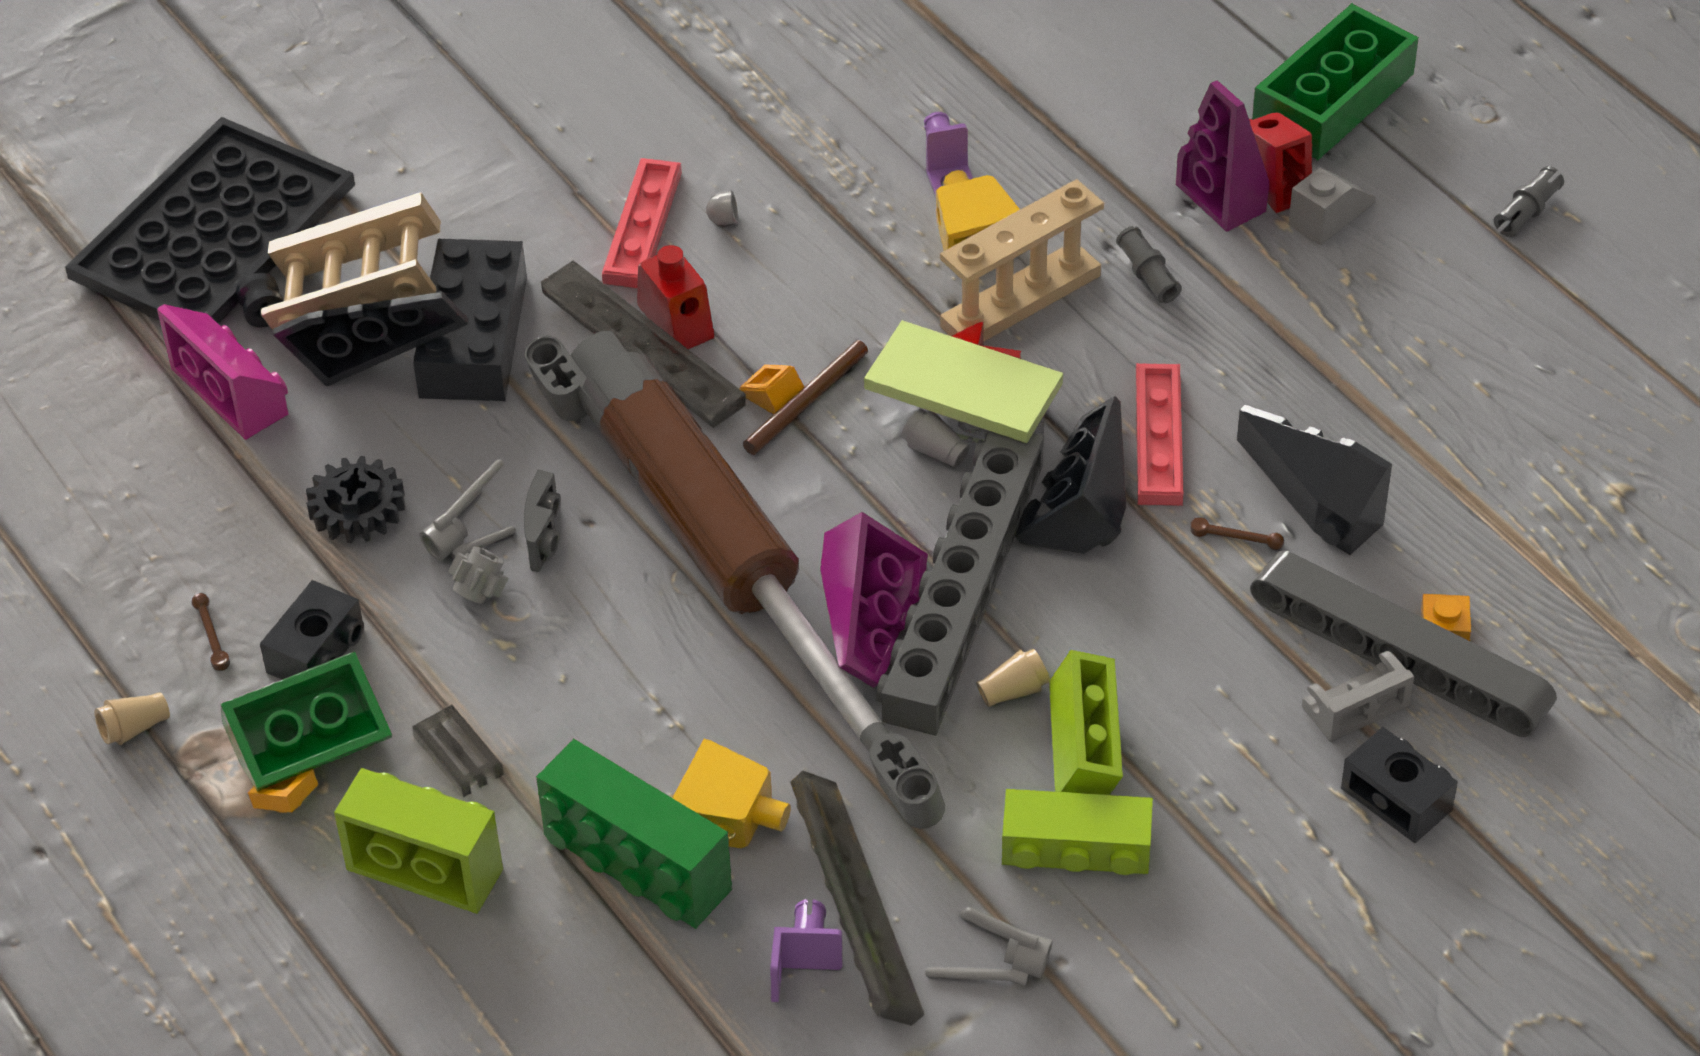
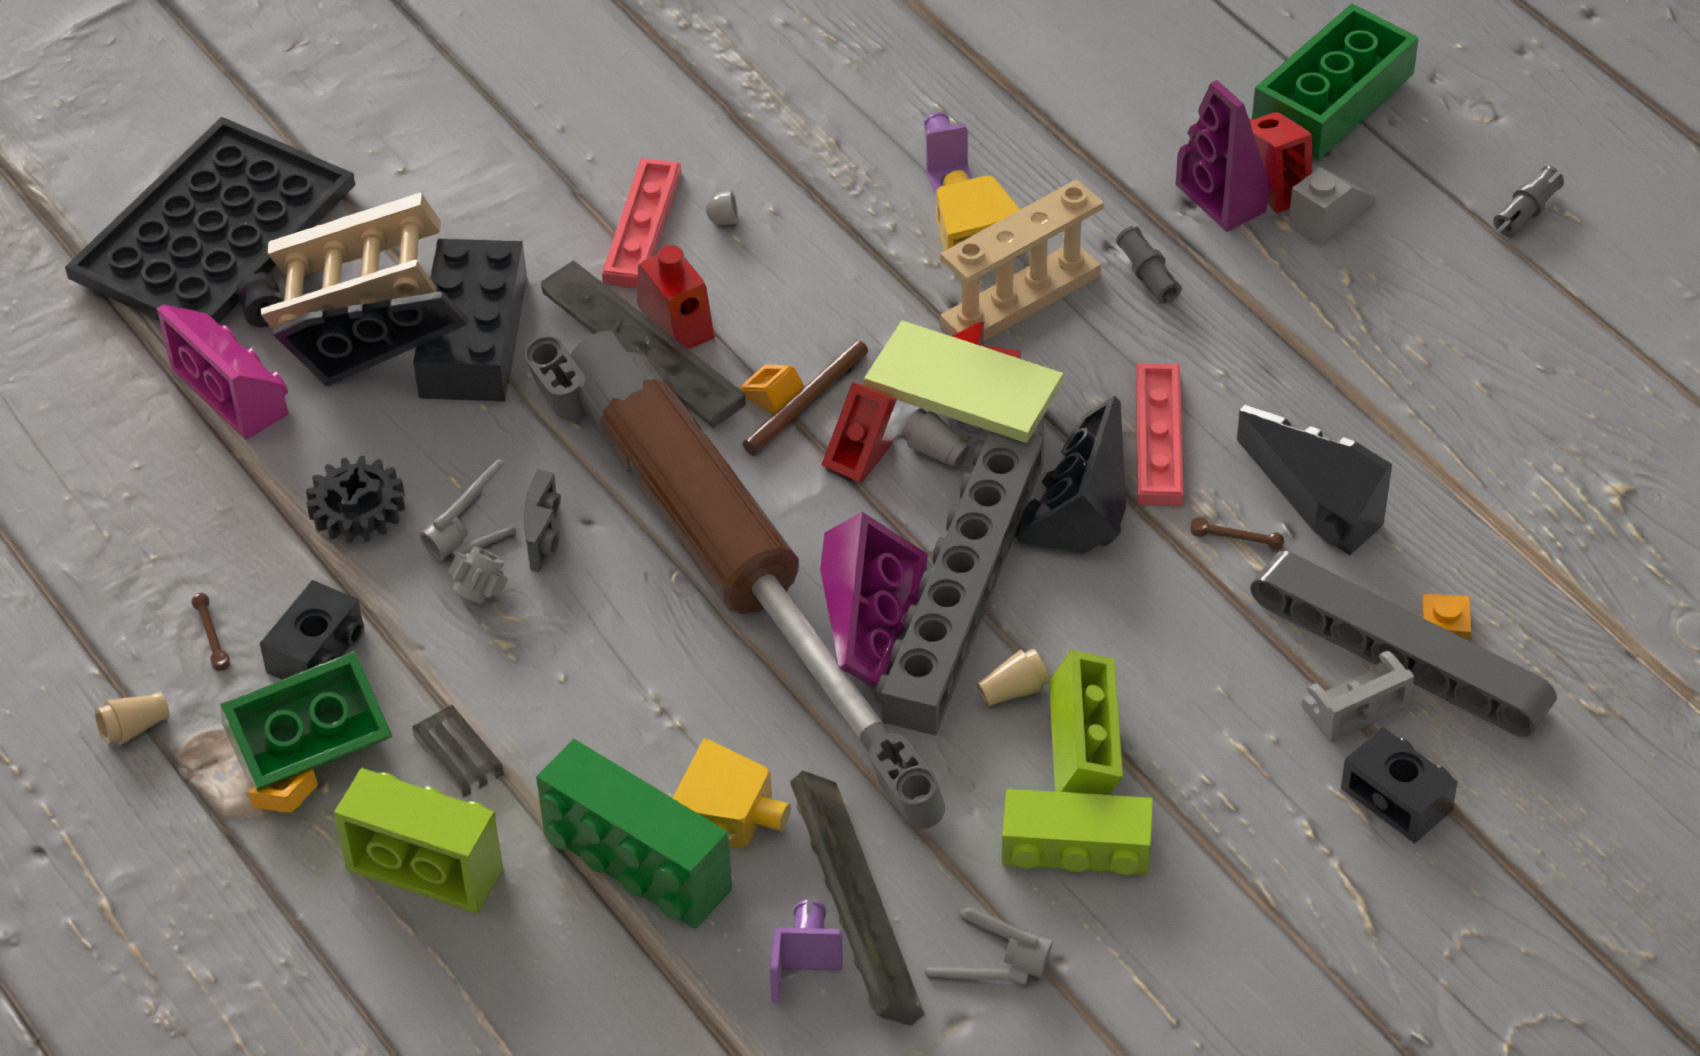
none -> red slope [821,382,897,482]

